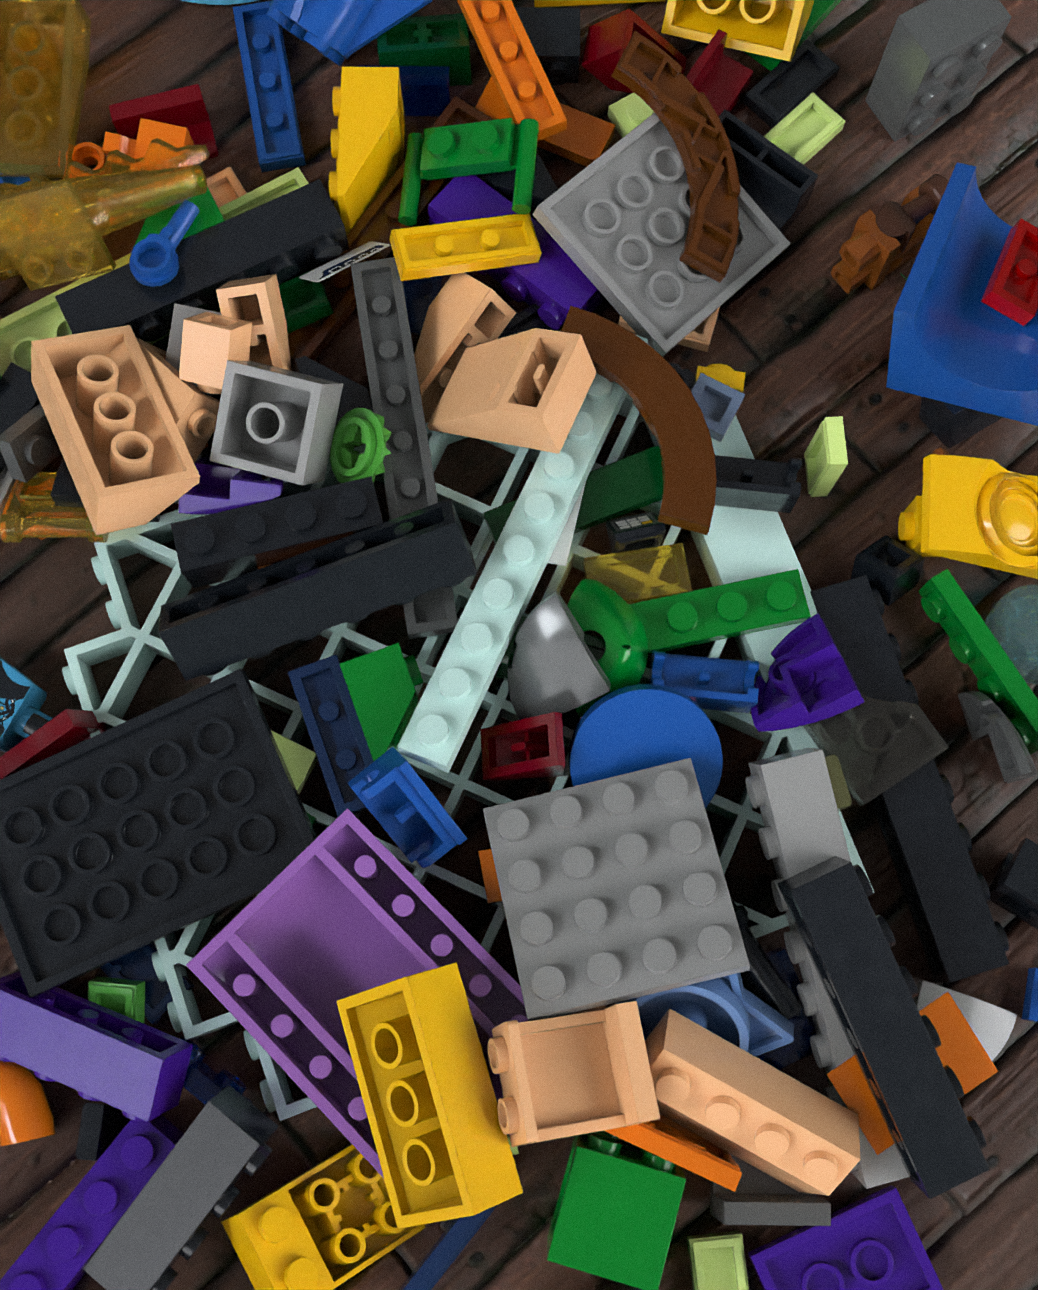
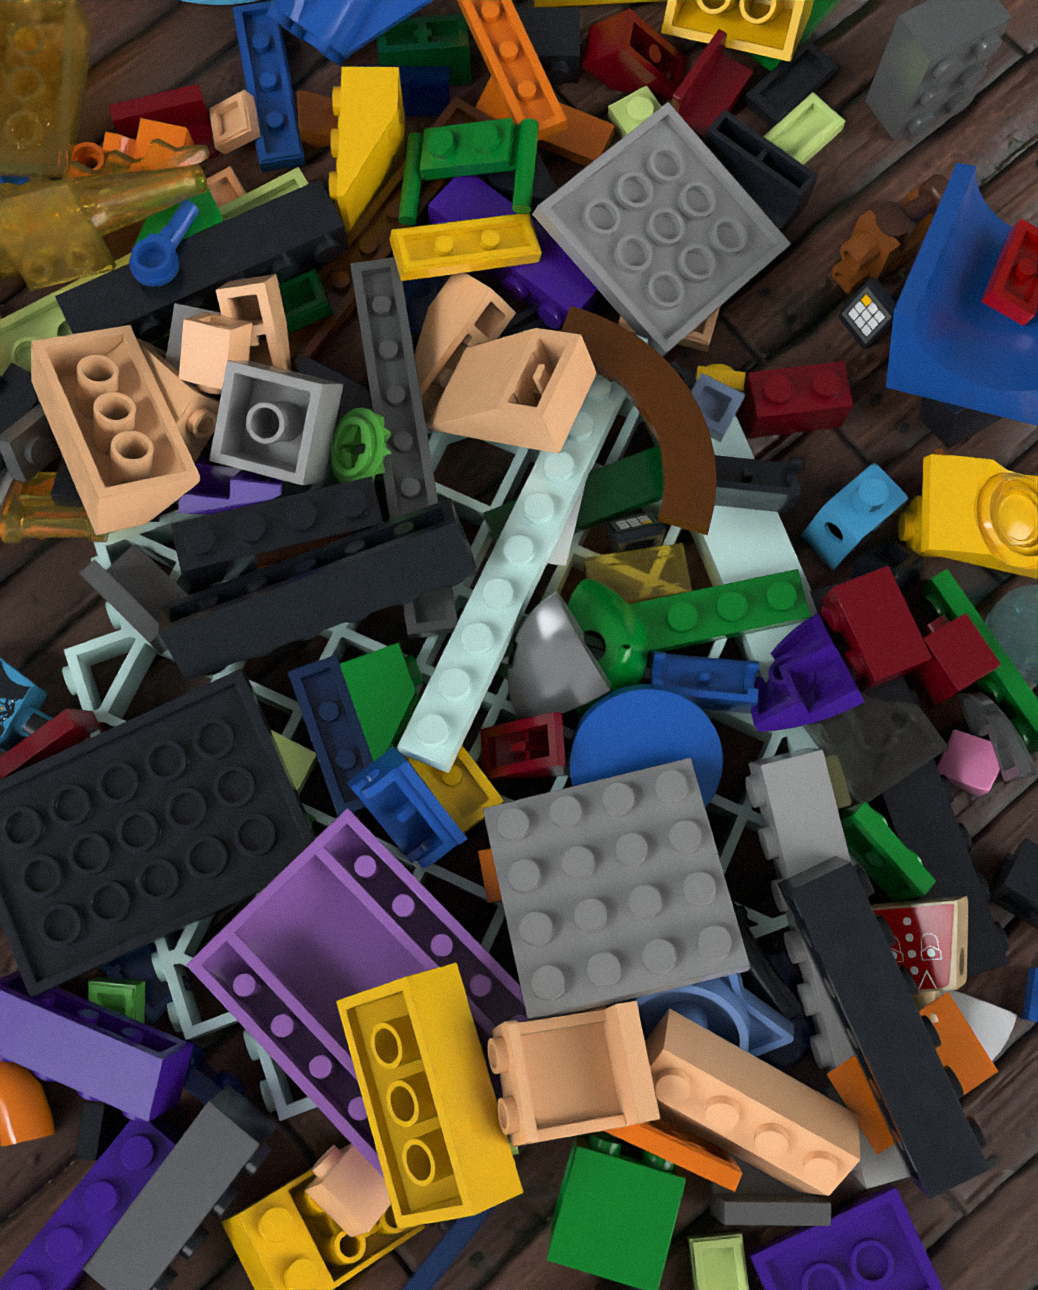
white sticker [299,241,390,282] -> none
reddish brown tile [612,31,740,283] -> none
yellowish green tile [804,416,848,497] -> none
none -> dark grey panel [79,545,188,655]
none -> light nougat tile [208,90,261,154]
none -> dark orange slope [297,90,338,148]
none -> light nougat brick [305,1143,391,1237]
none -> yellow plate [405,745,505,834]
none -> dark red brick [742,361,853,439]
none -> dark azure torso [800,463,909,571]
none -> dark red brick [821,566,932,691]
none -> slope [838,276,897,349]
none -> green plate [838,802,936,902]
none -> torso [870,896,968,1023]
none -> dark red brick [906,613,1001,710]
none -> bright pink slope [937,730,1000,797]

